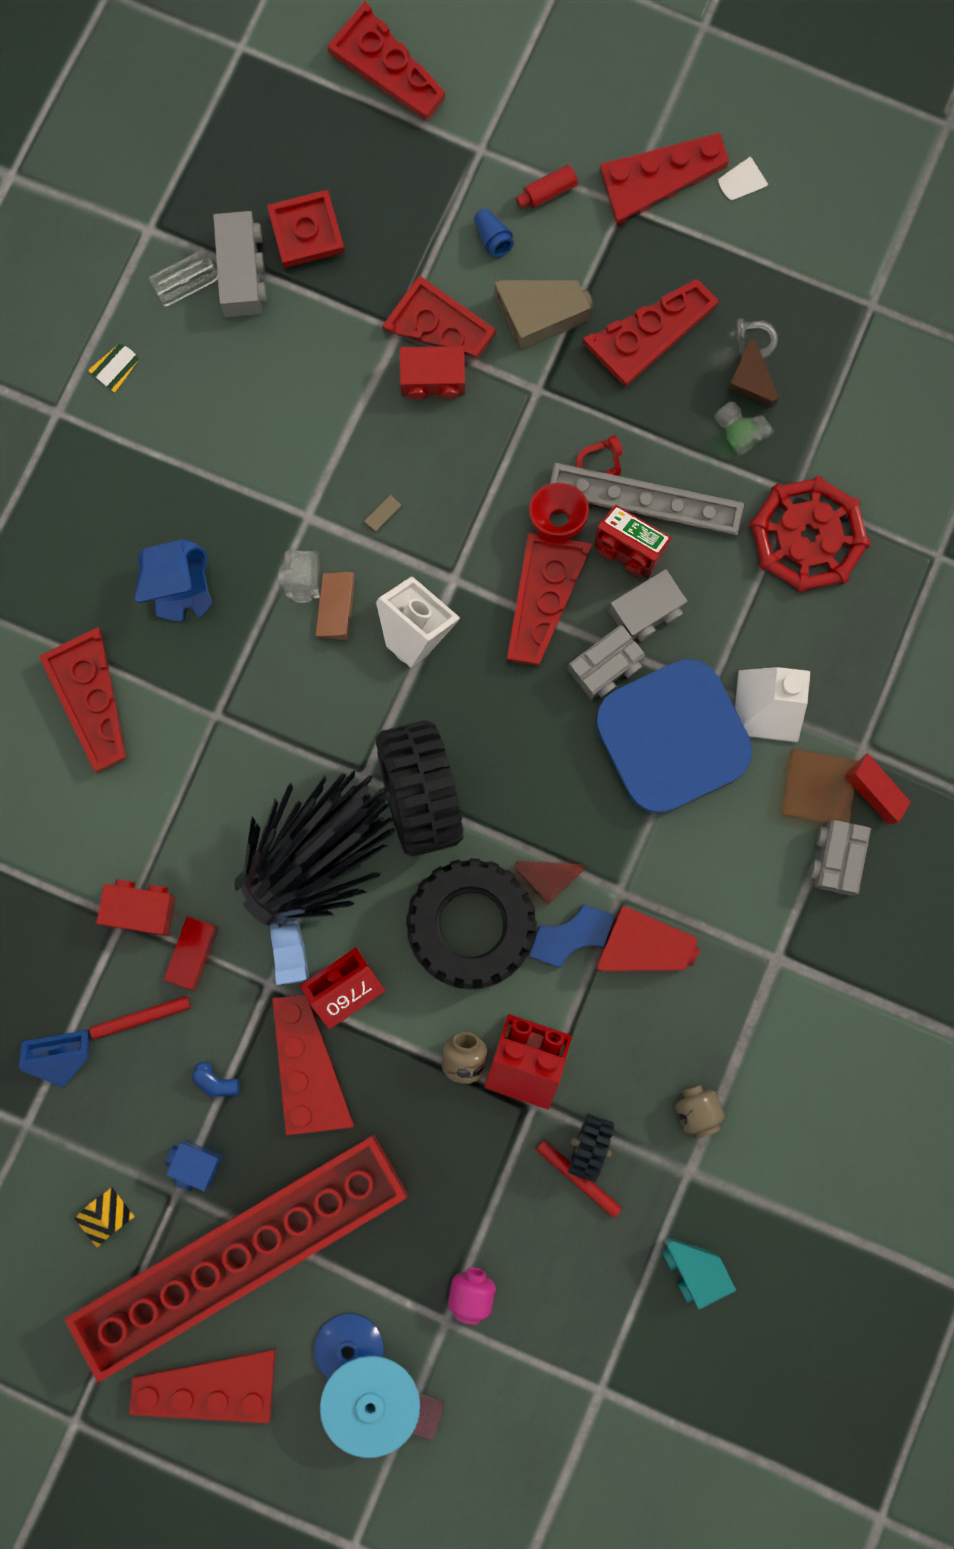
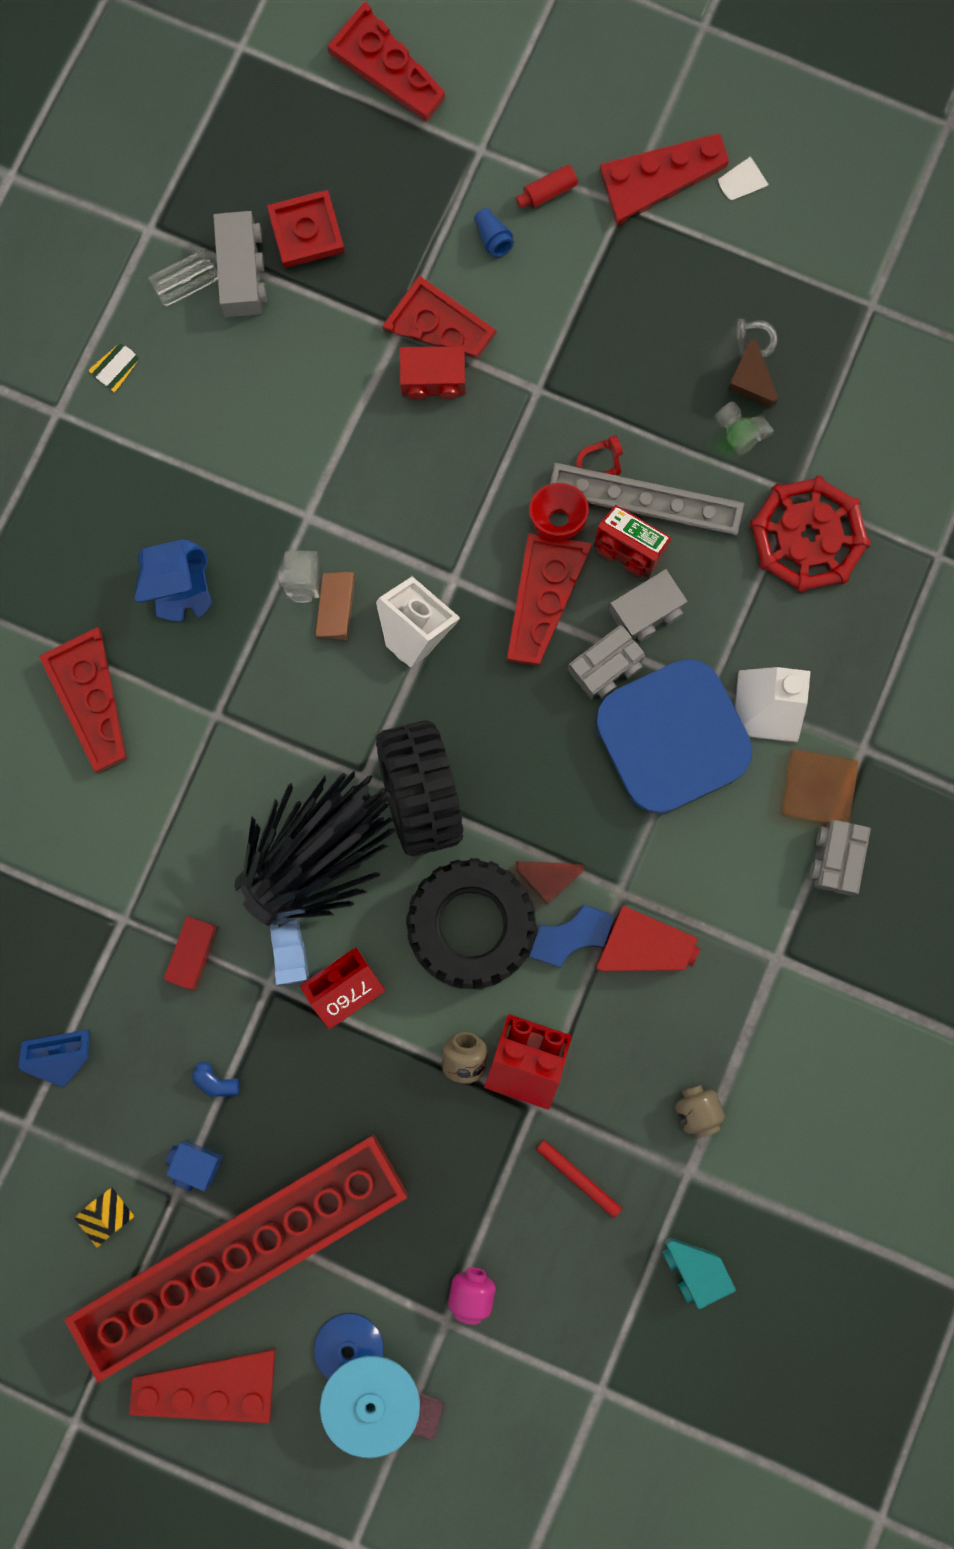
red bar [89,996,191,1040] -> none
red brick [96,879,176,937] -> none
red wing [272,995,355,1135] -> none
dark tan piece [364,495,402,532] -> none
dark tan slope [494,280,593,351] -> none
black wheel [568,1113,615,1183] -> none
red wing [582,279,719,388] -> none
red slope [844,753,911,825] -> none

